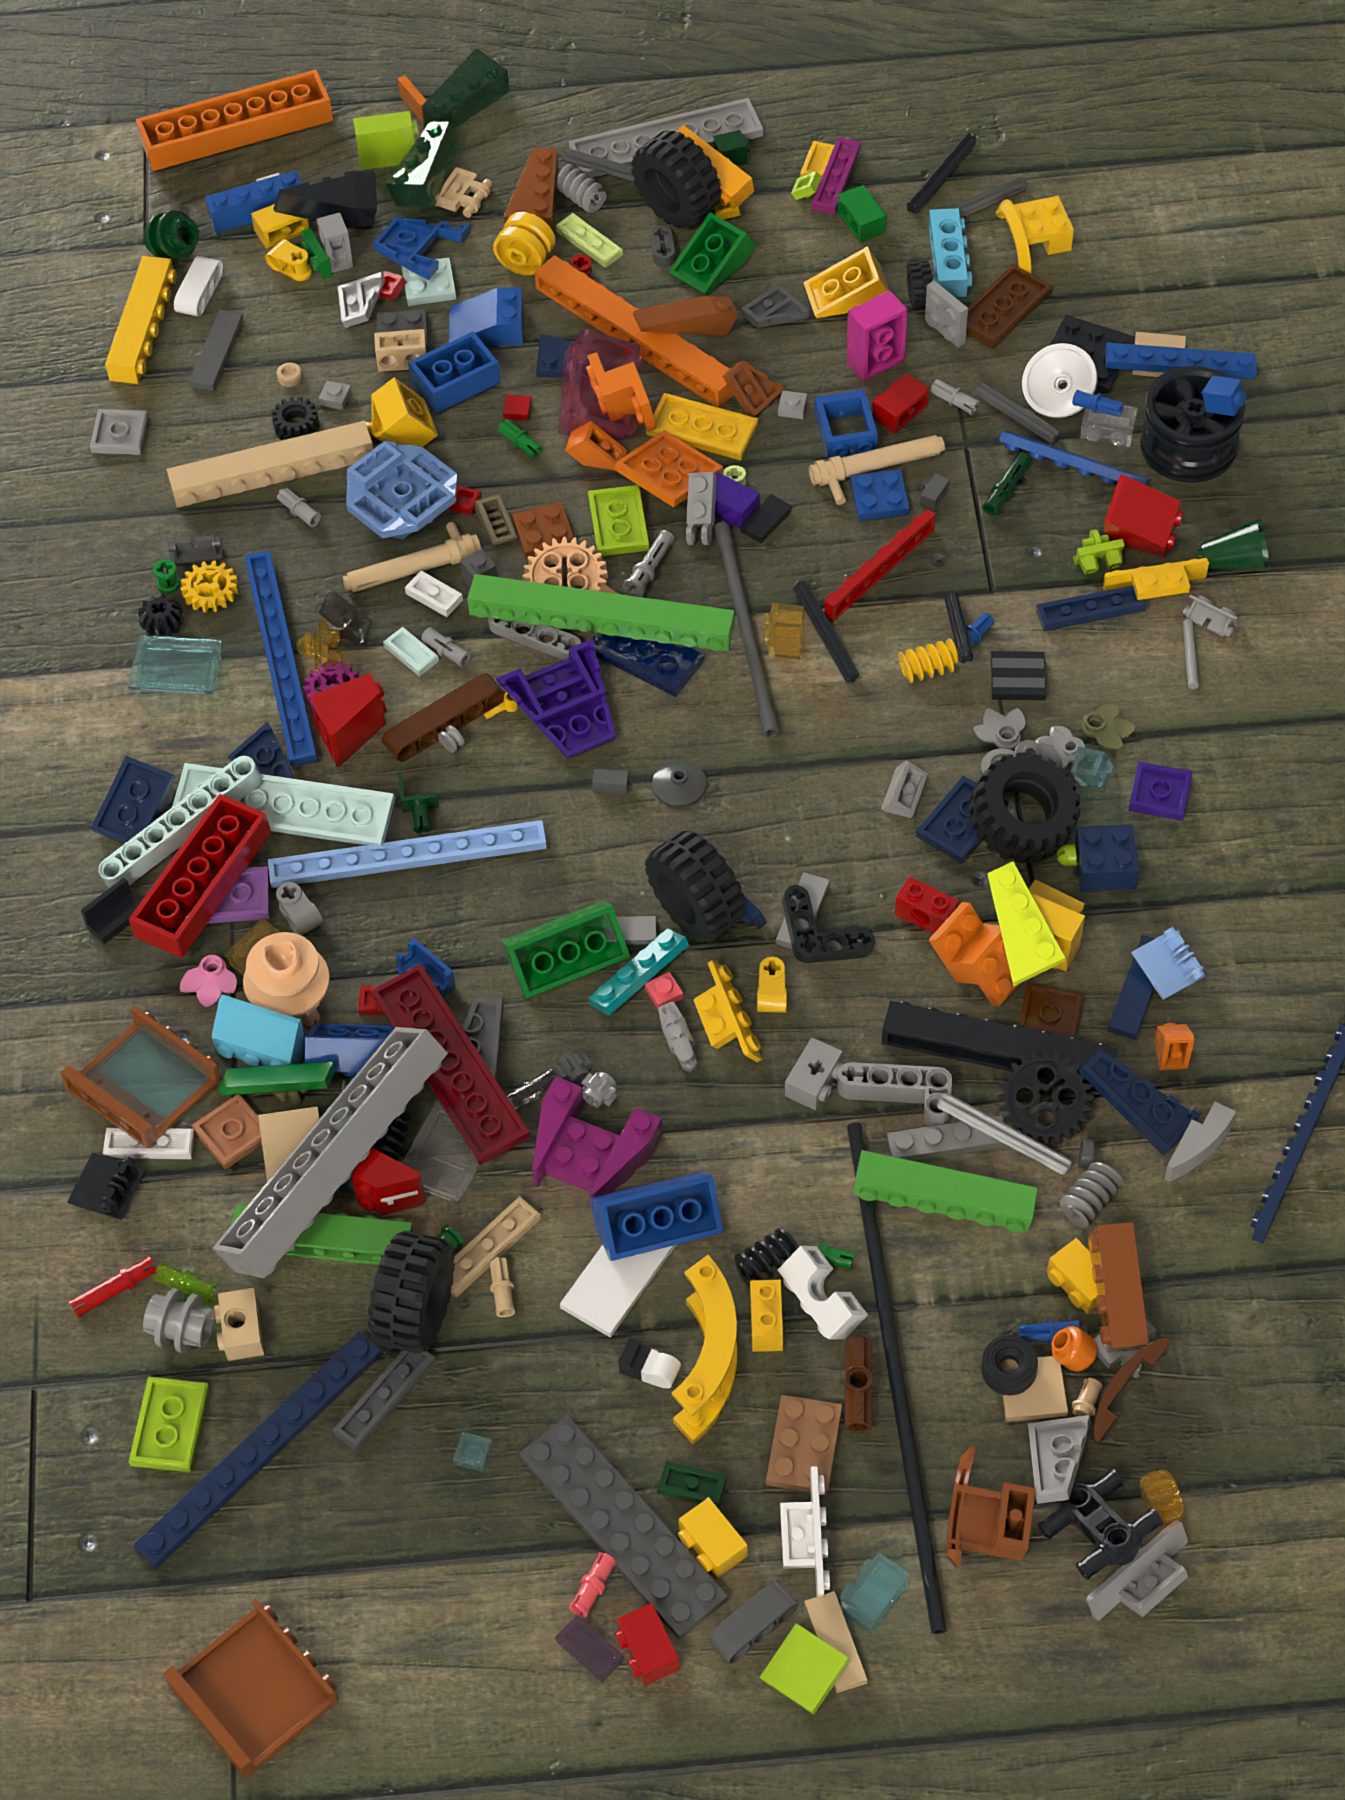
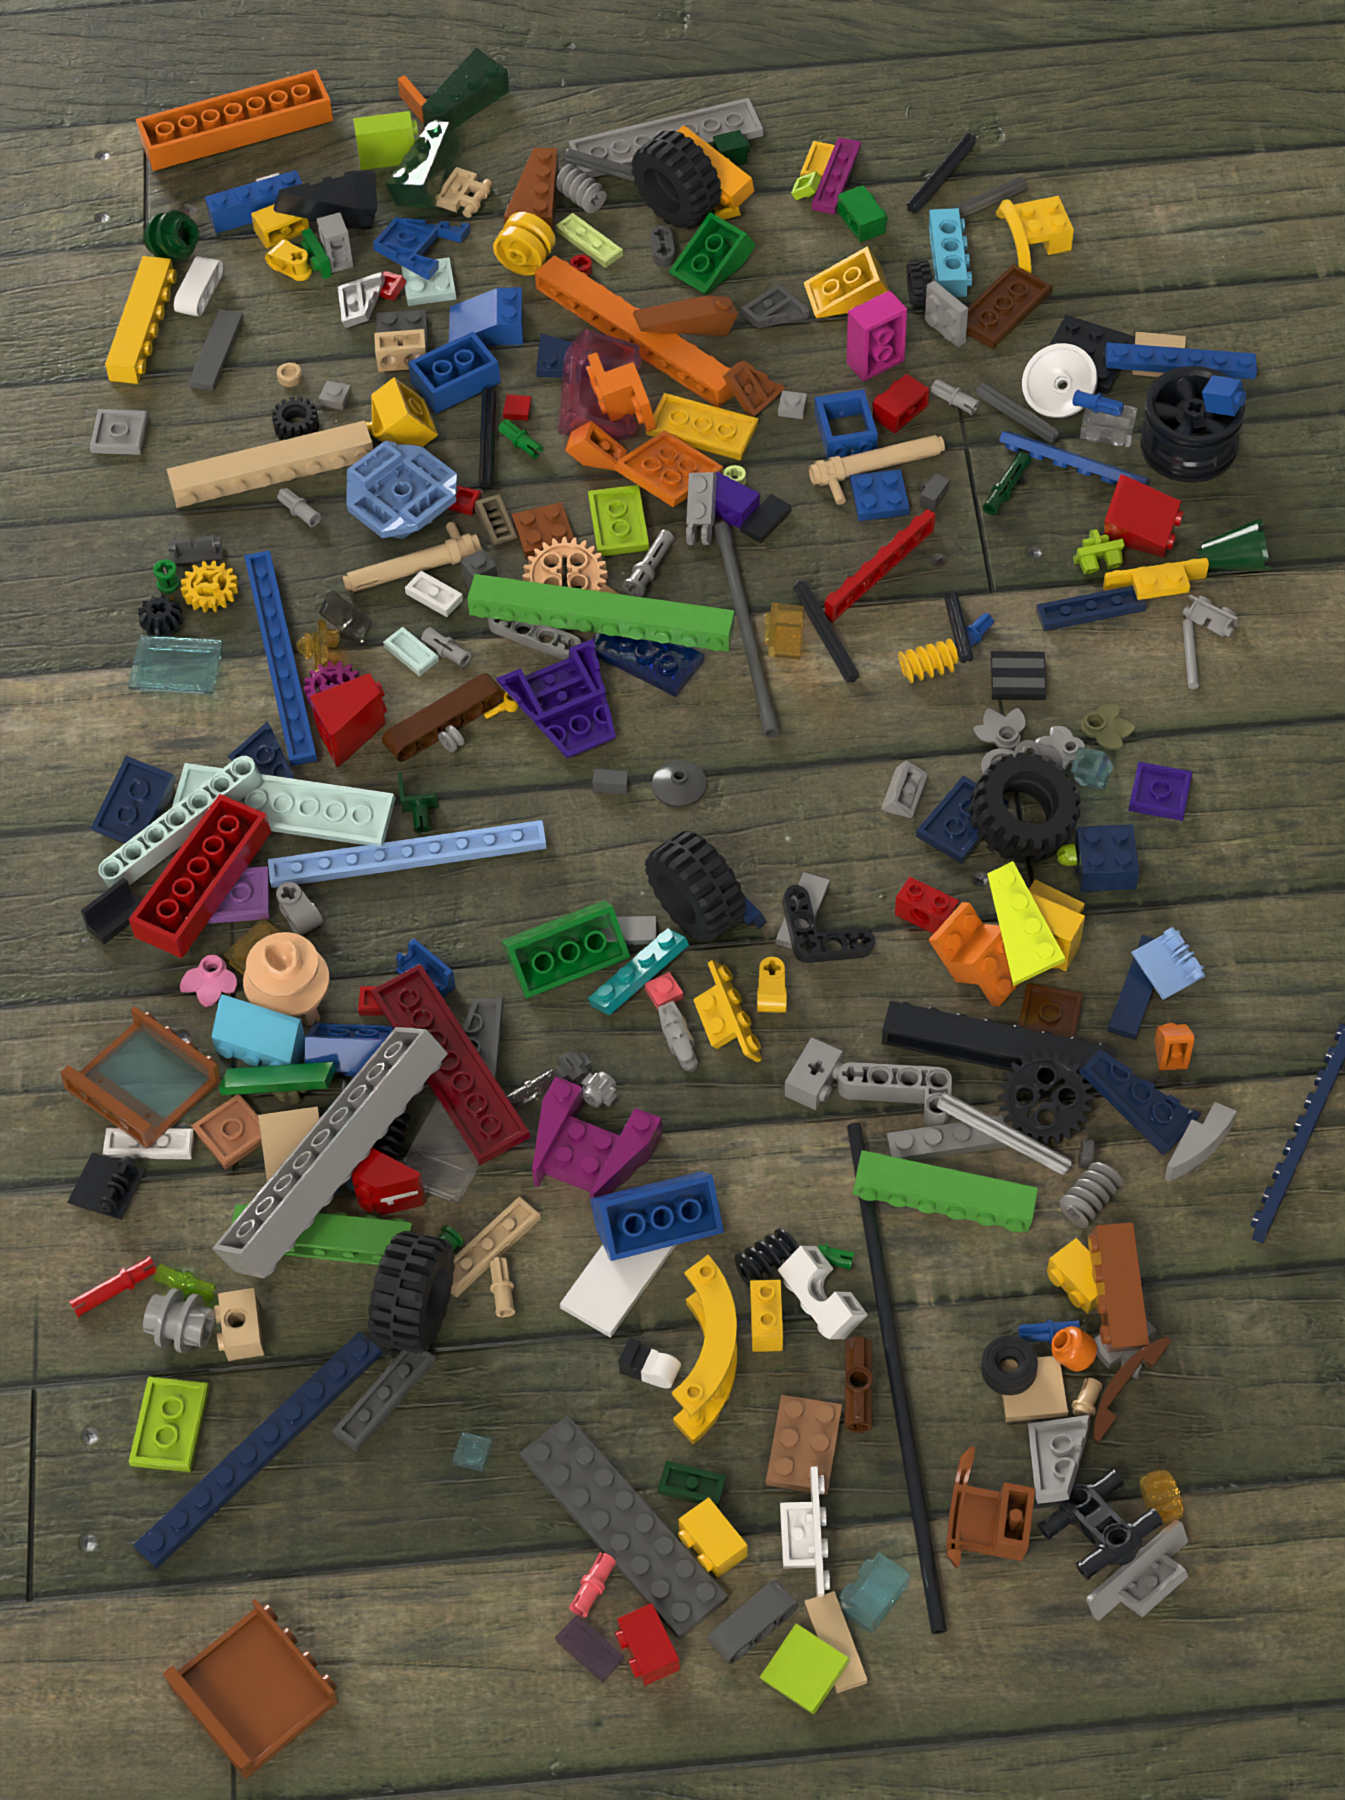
none -> black axle [479,387,496,489]

